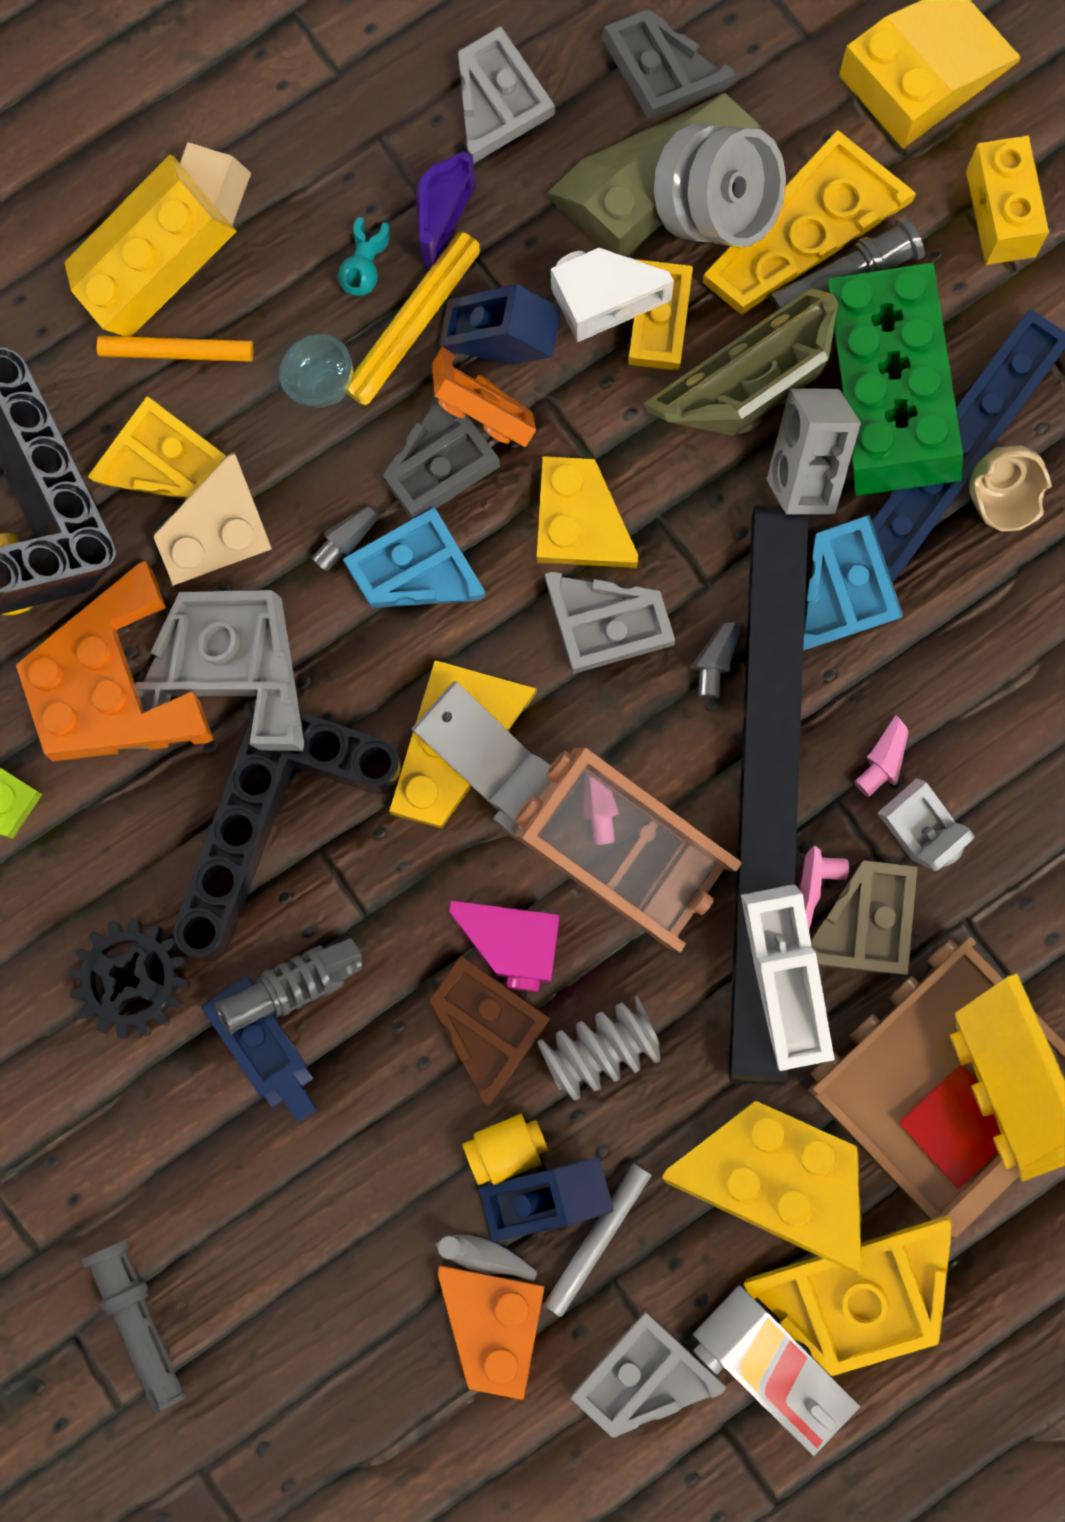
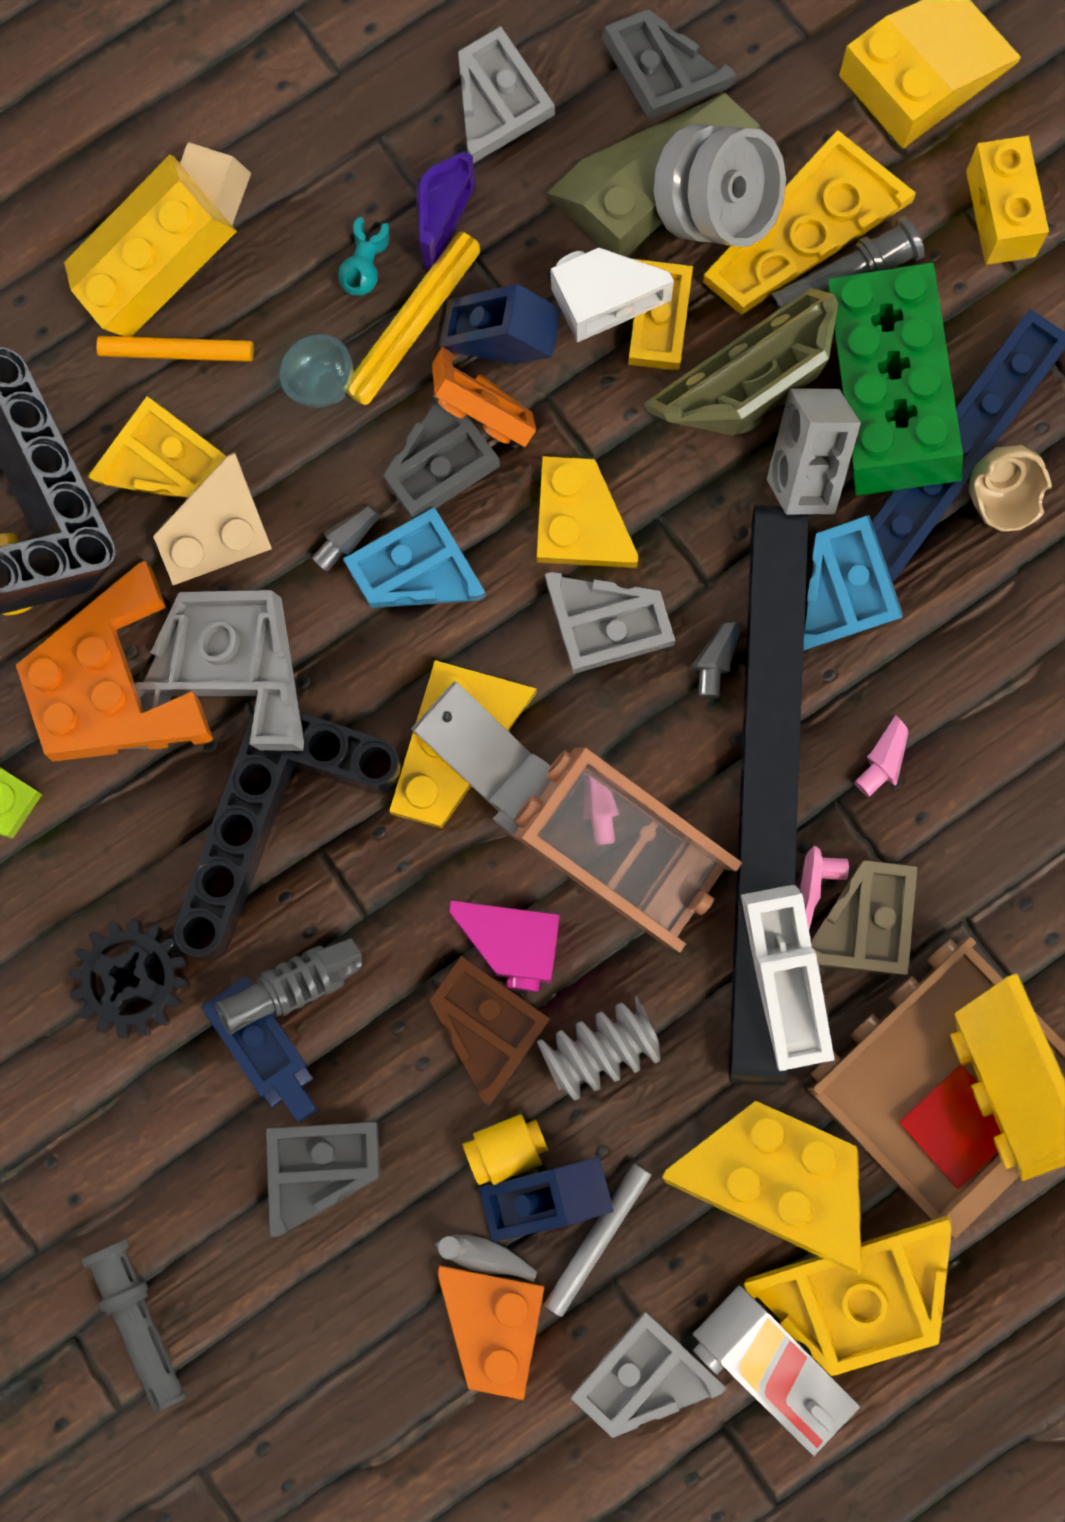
light grey bracket [877,778,975,871] -> none
none -> dark grey wing [266,1122,381,1237]

